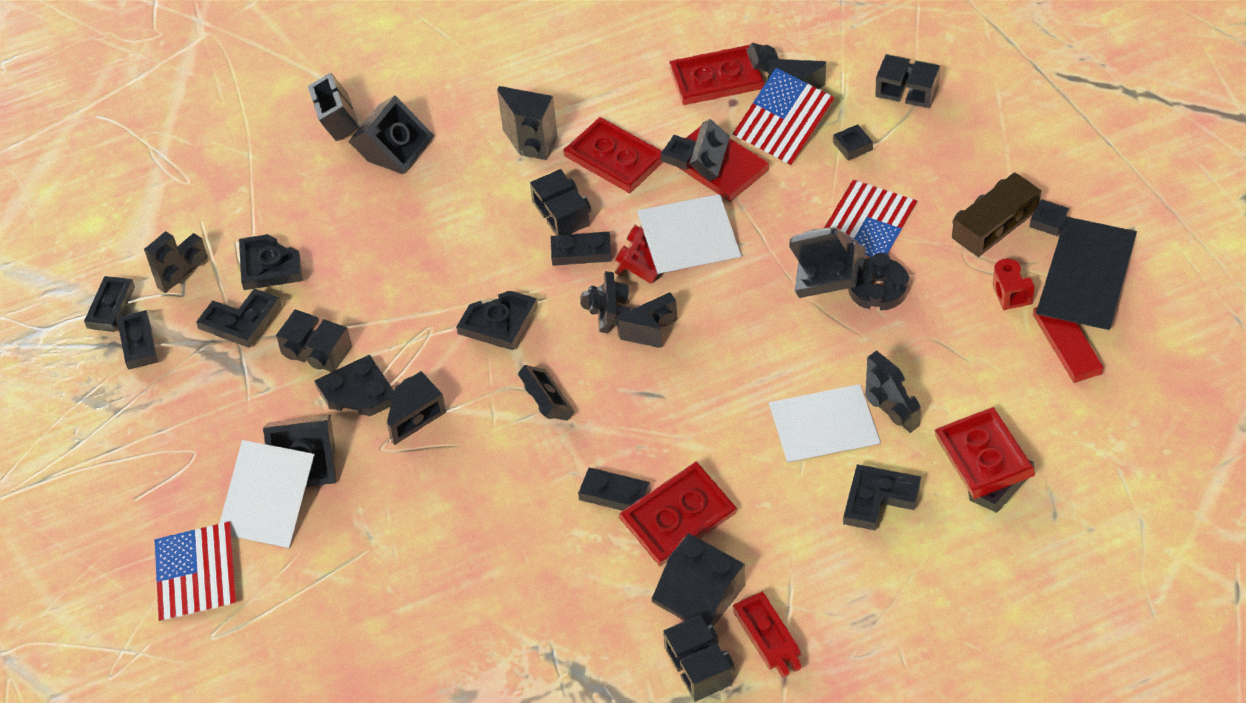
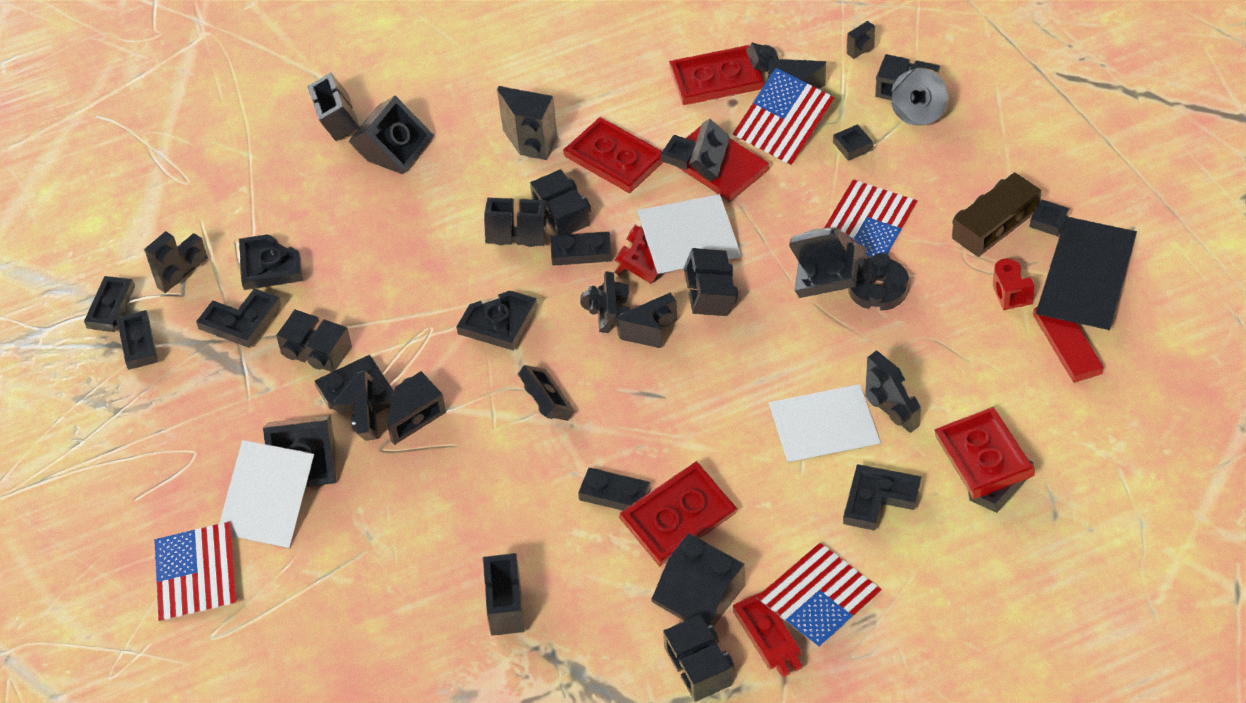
none -> black slope [331,371,378,441]
none -> black piece [483,553,525,636]
none -> black piece [484,197,547,247]
none -> black piece [684,248,738,316]
none -> sticker [756,543,882,647]
none -> black plate [846,21,875,59]
none -> plate [891,67,950,126]

